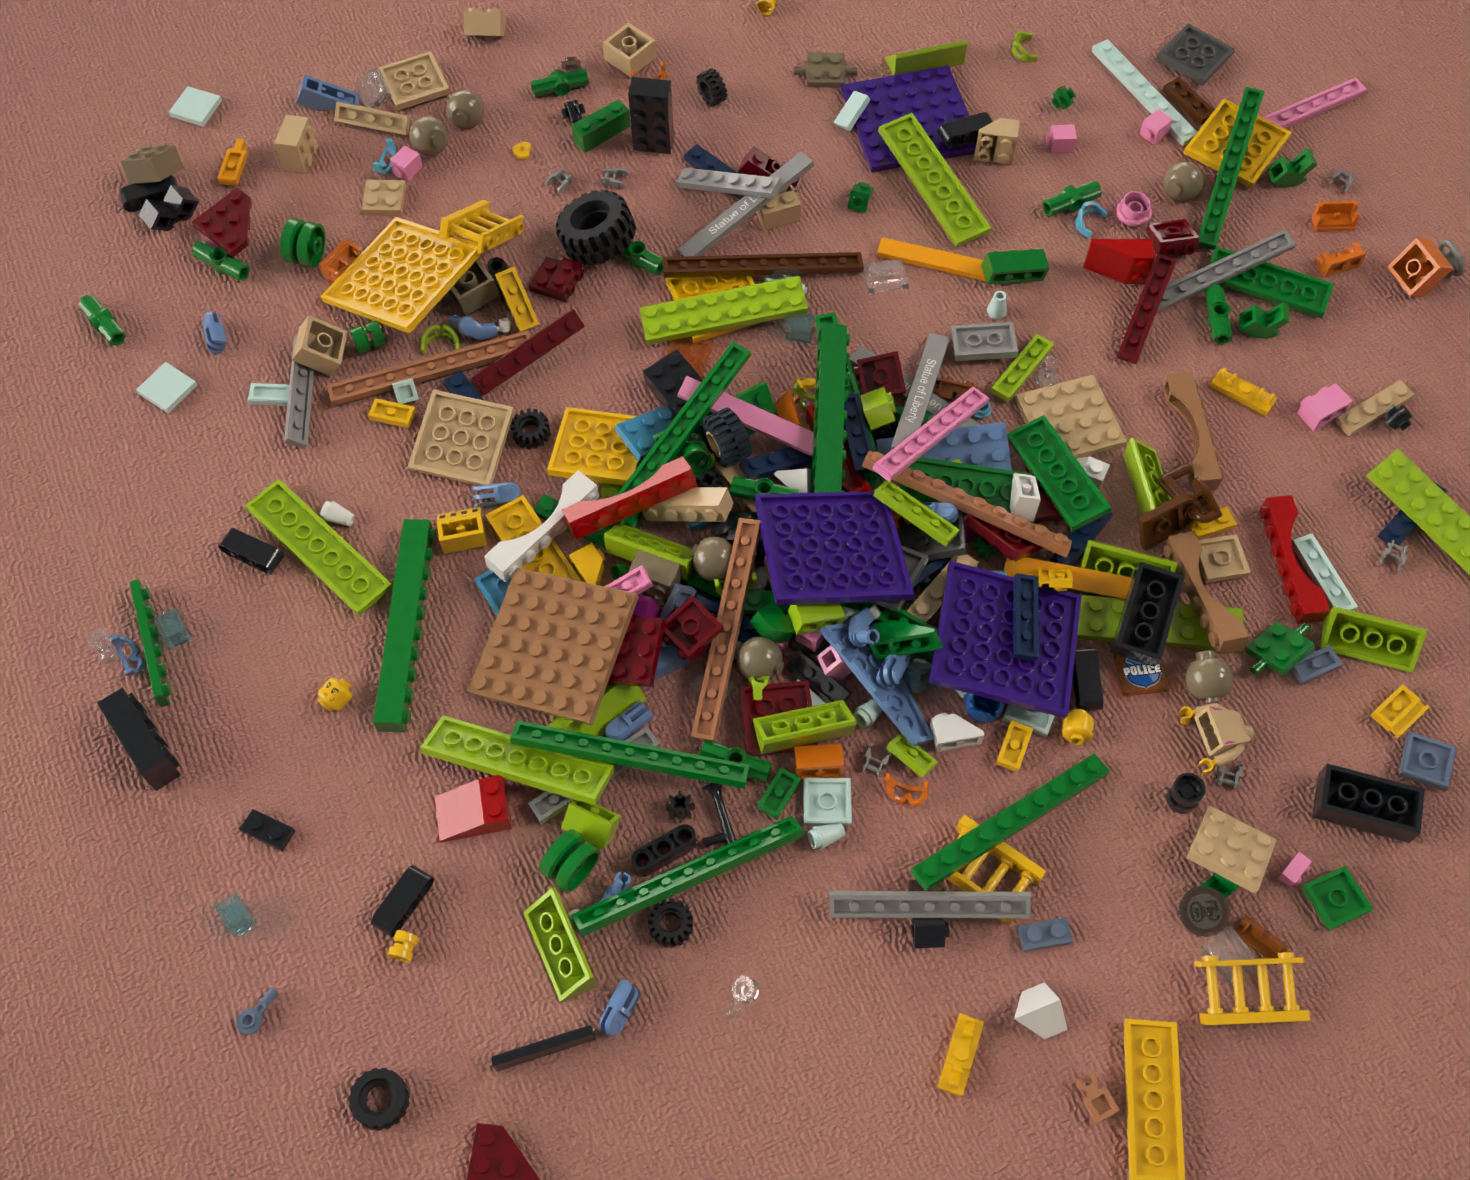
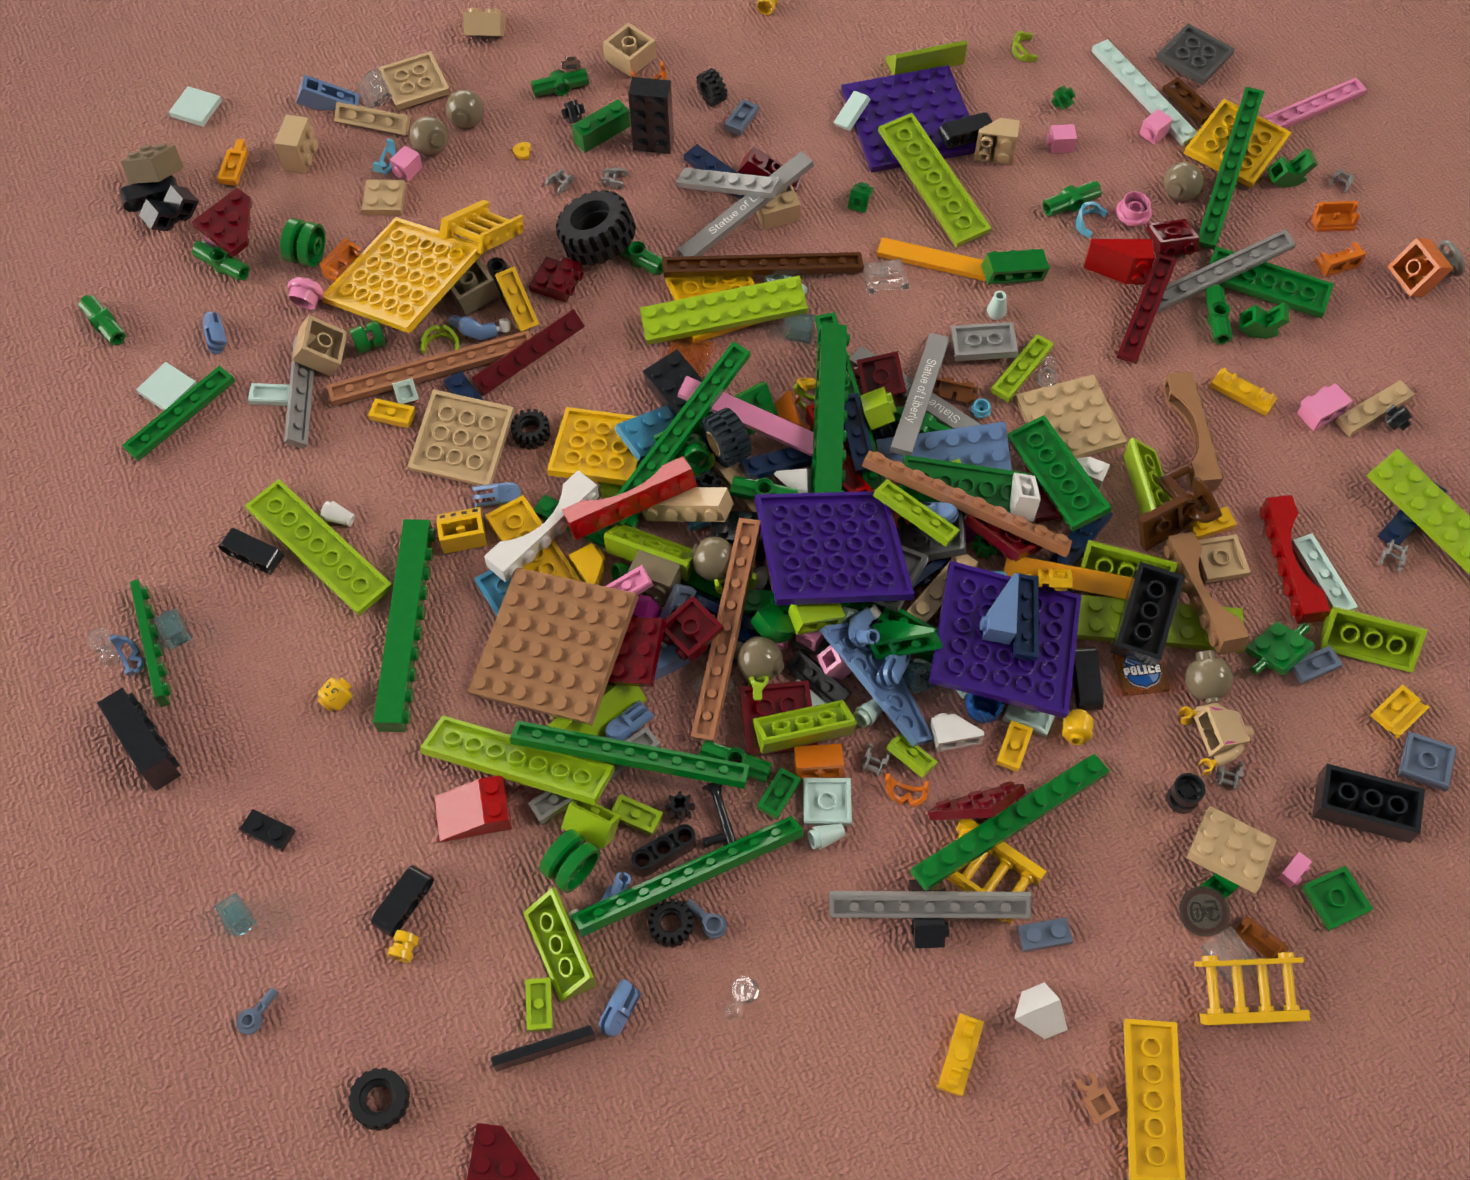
dark tan plate [794,52,857,88] -> none
bright pink tile [872,387,990,482] -> none
none -> green plate [122,366,235,461]
none -> bright pink piece [287,277,324,310]
none -> lime plate [525,977,553,1033]
none -> lime plate [611,794,664,836]
none -> sand blue plate [684,899,727,939]
none -> sand blue plate [724,99,759,136]
none -> dark red plate [928,781,1026,821]
none -> medium blue slope [980,573,1019,645]

